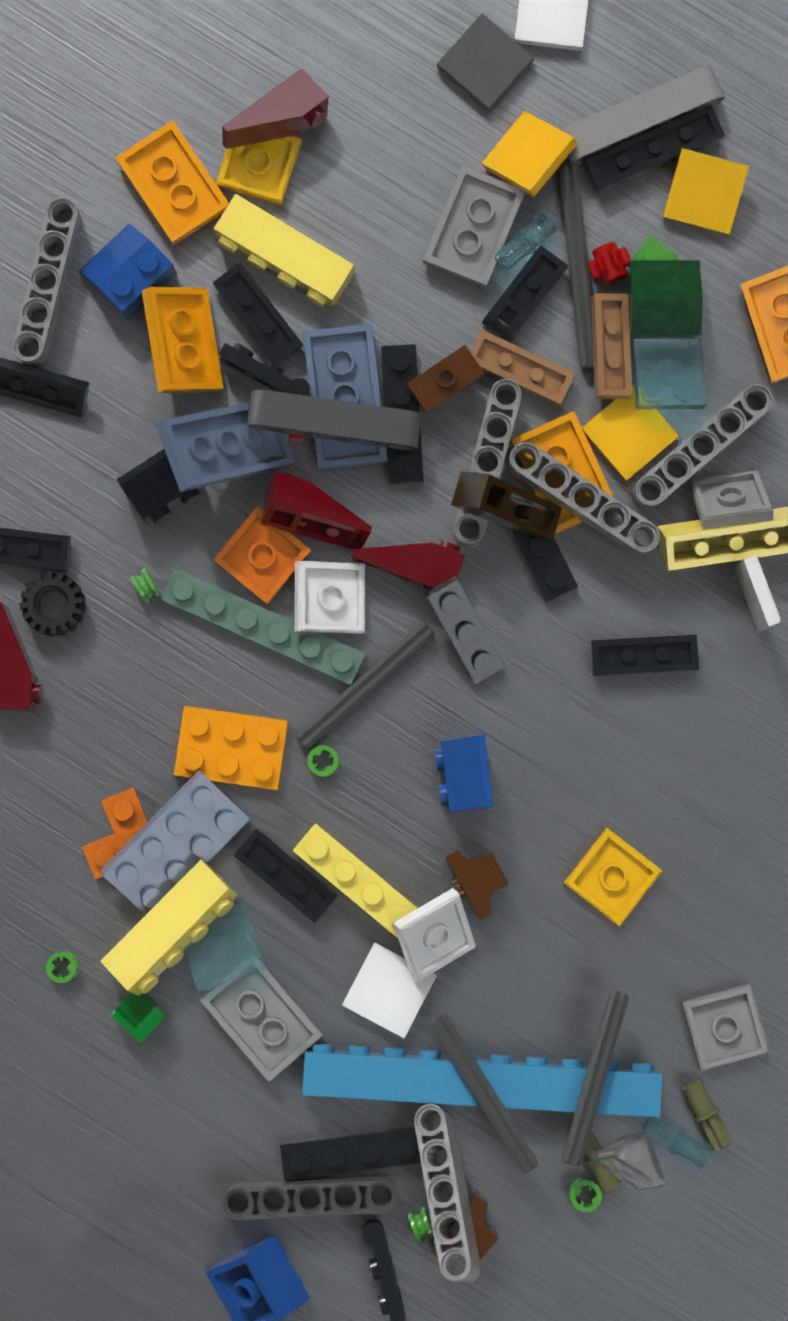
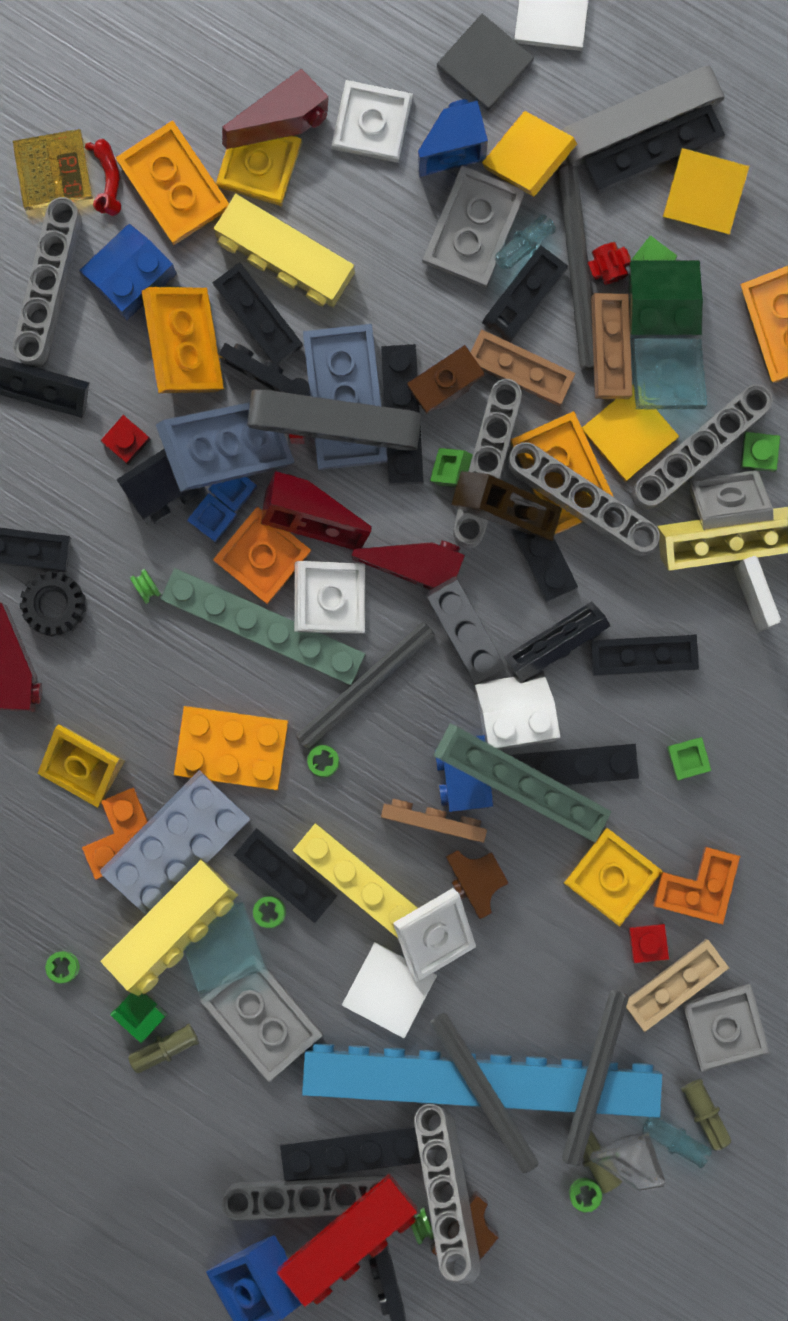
none -> clear yellow tile [13,129,93,210]
none -> yellow slope [37,724,125,808]
none -> red piece [85,139,121,216]
none -> red plate [100,415,151,465]
none -> olive axle [128,1023,199,1073]
none -> blue plate [187,493,237,543]
none -> blue plate [208,477,258,513]
none -> bright green bush [253,896,286,928]
none -> red brick [277,1173,417,1307]
none -> white tile [331,80,413,163]
none -> medium nougat plate [381,799,487,843]
none -> blue slope [418,99,488,177]
none -> bright green plate [430,448,473,487]
none -> sand green plate [433,723,612,843]
none -> white slope [475,672,560,750]
none -> black plate [504,601,610,682]
none -> black plate [510,744,639,785]
none -> tan plate [626,939,729,1032]
none -> red plate [628,924,669,963]
none -> orange plate [653,847,740,925]
none -> bright green plate [667,737,712,781]
none -> bright green plate [740,432,780,472]

